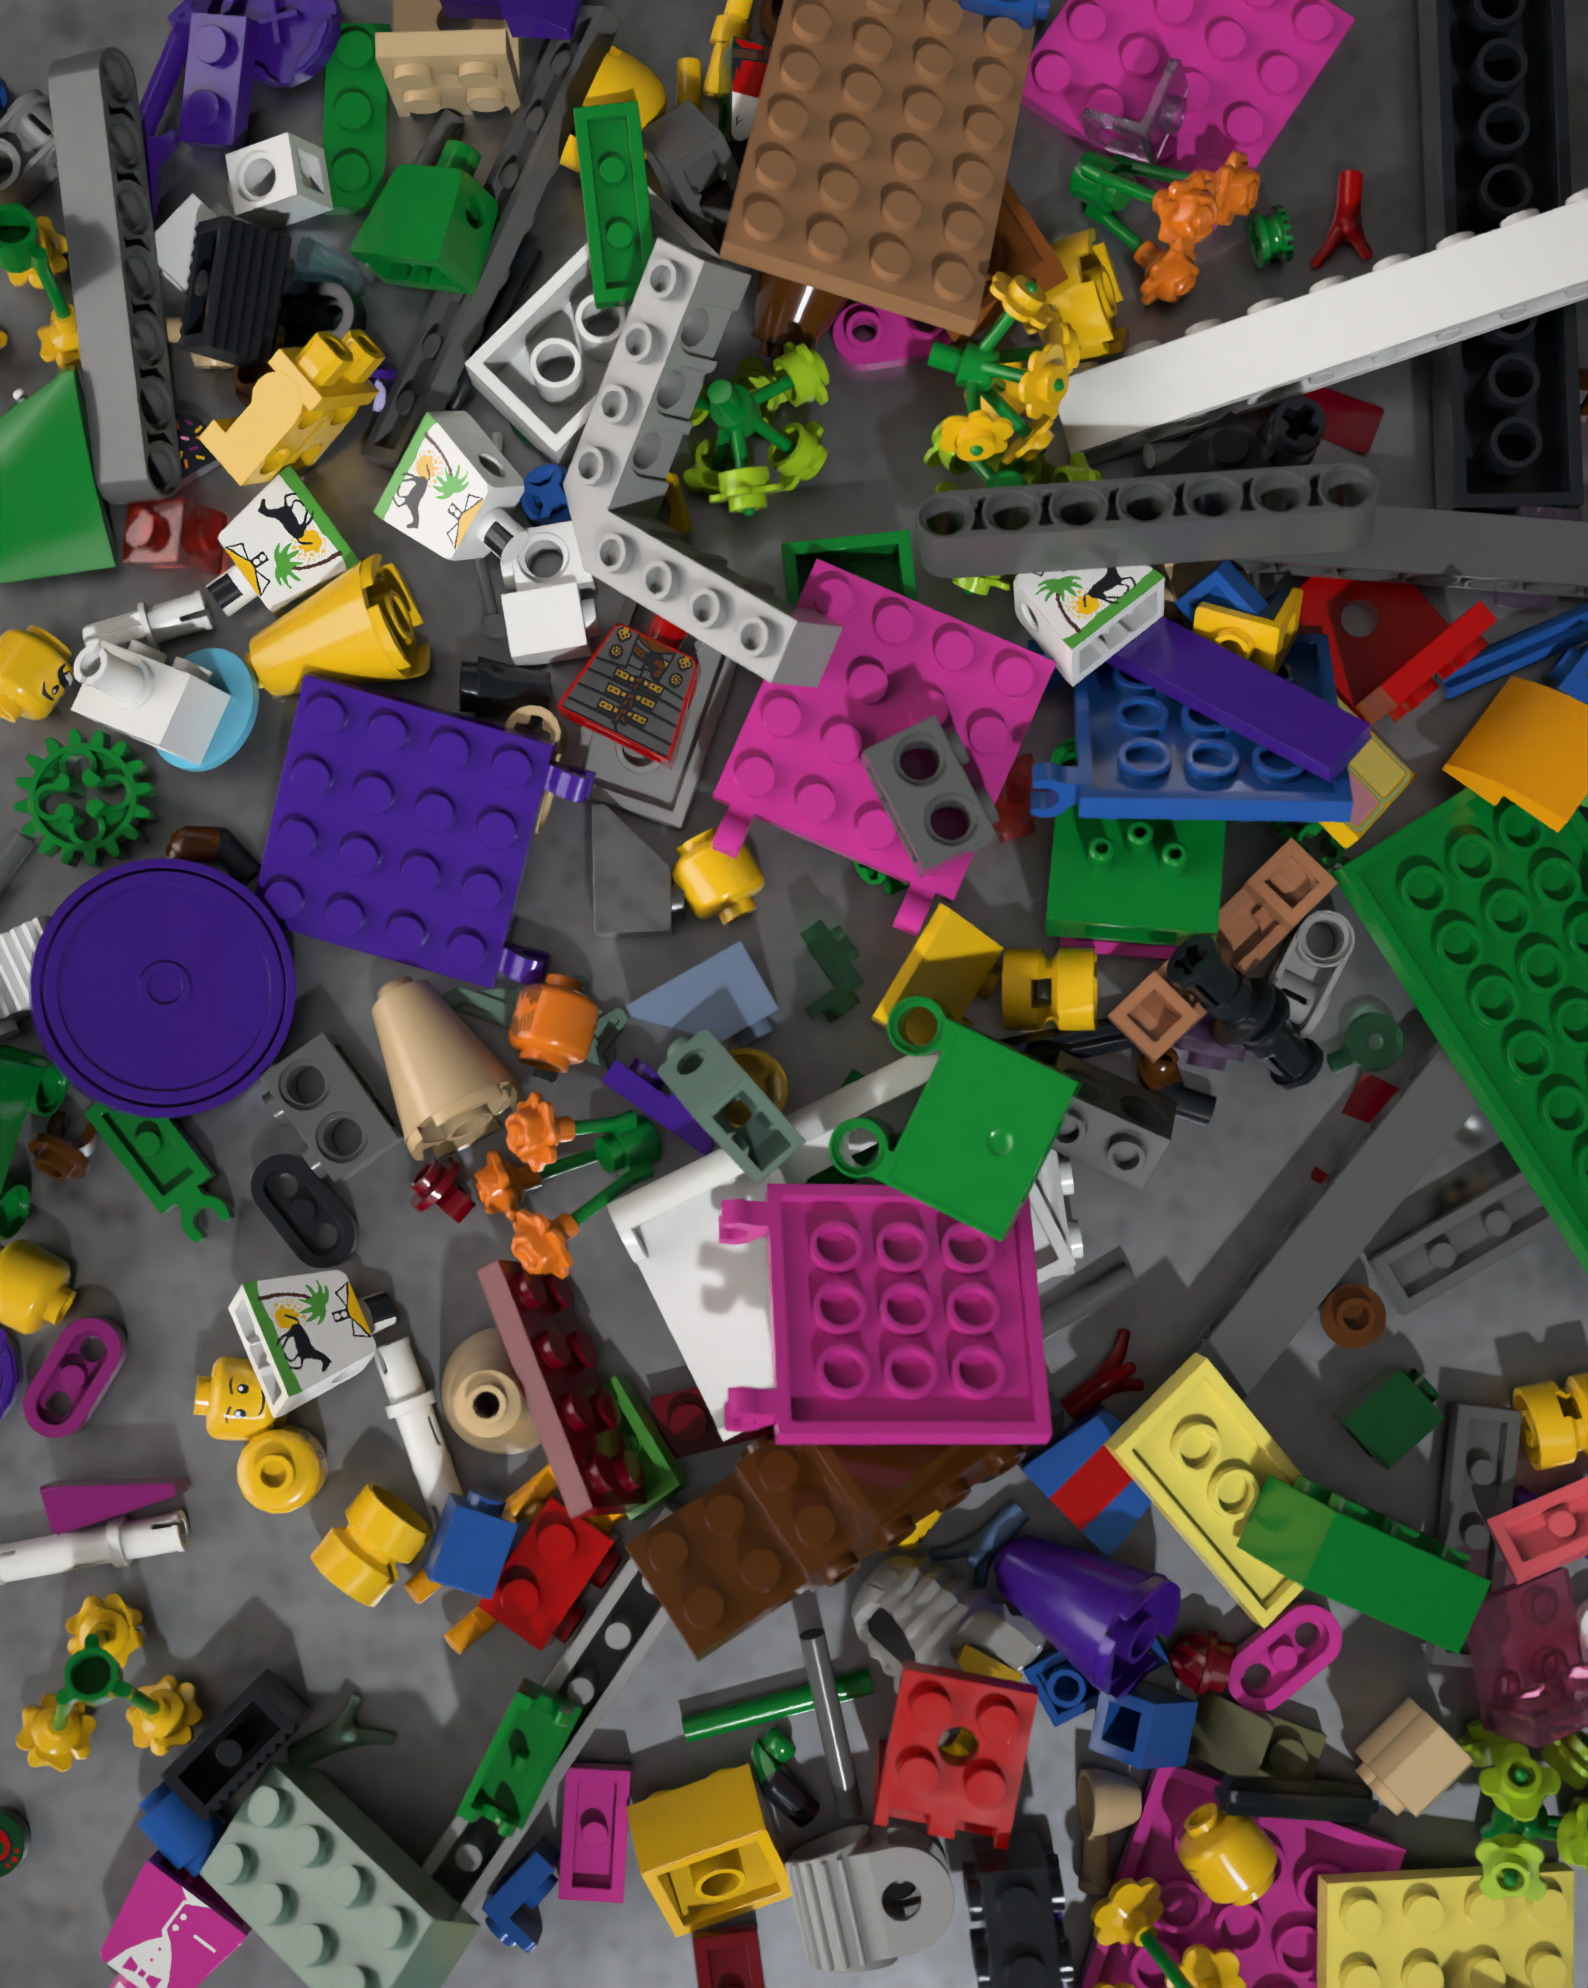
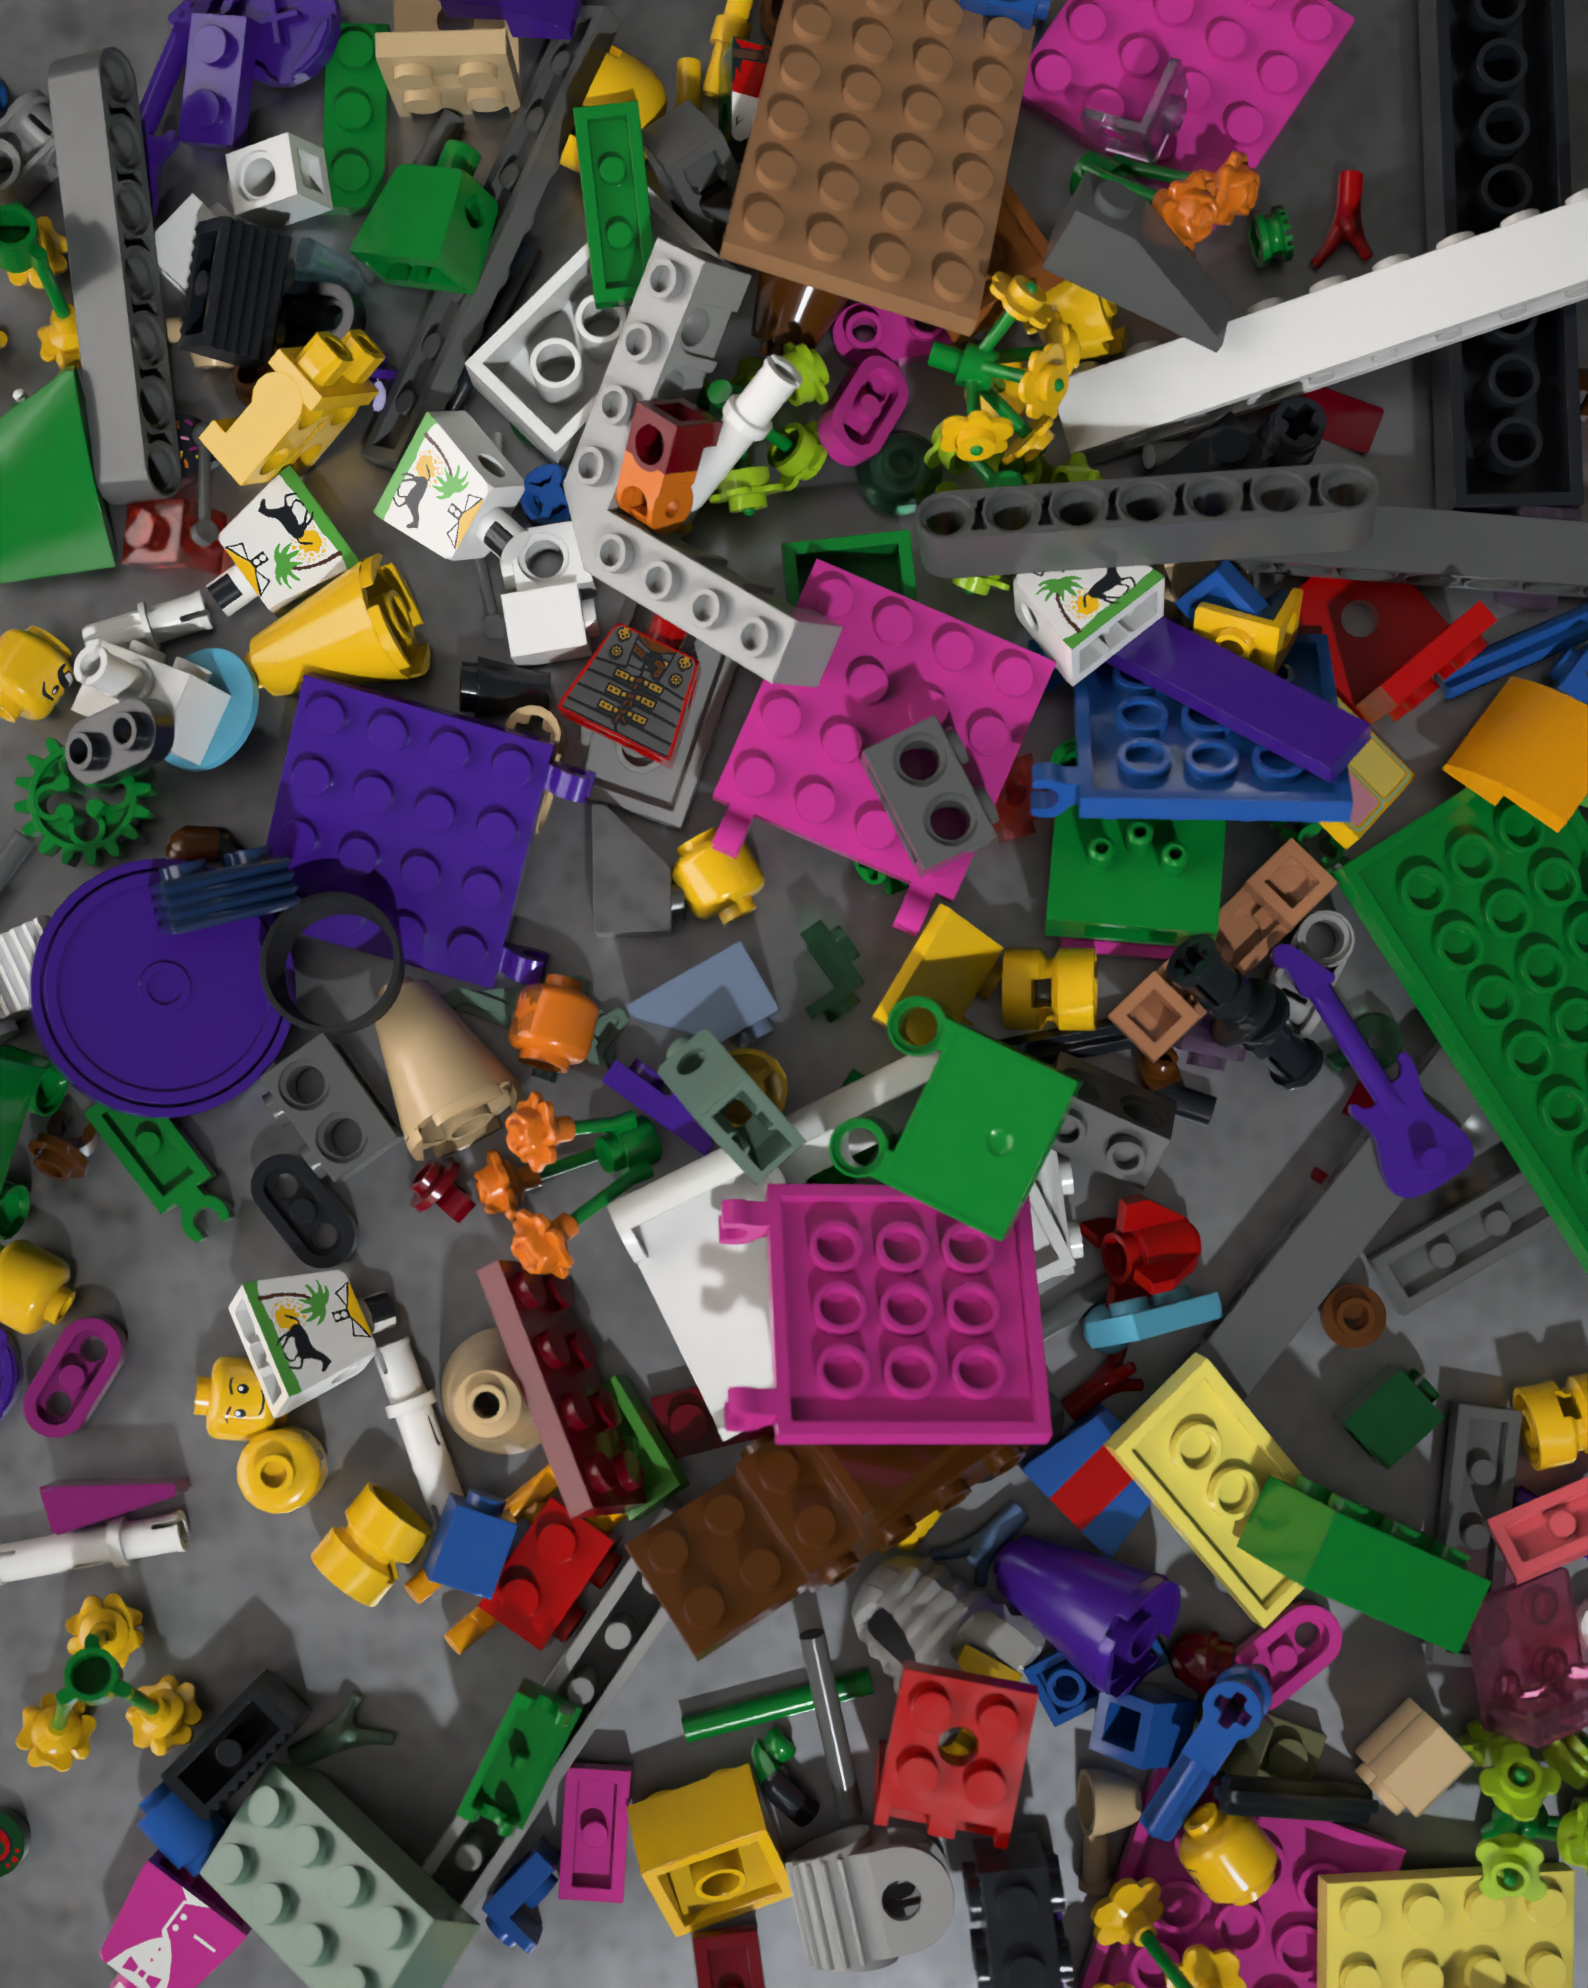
none -> black plate [65,698,175,784]
none -> dark blue brick [148,844,302,935]
none -> dark grey hinge [190,422,219,547]
none -> black tyre [259,892,405,1034]
none -> leg [616,397,723,535]
none -> white pin [683,354,802,525]
none -> dark pink plate [818,355,909,467]
none -> clear green cone [857,430,943,515]
none -> dark grey slope [1042,170,1232,353]
none -> red brick [1080,1194,1202,1309]
none -> medium azure plate [1082,1285,1224,1354]
none -> blue connector [1140,1664,1273,1842]
none -> dark purple piece [1270,943,1474,1199]

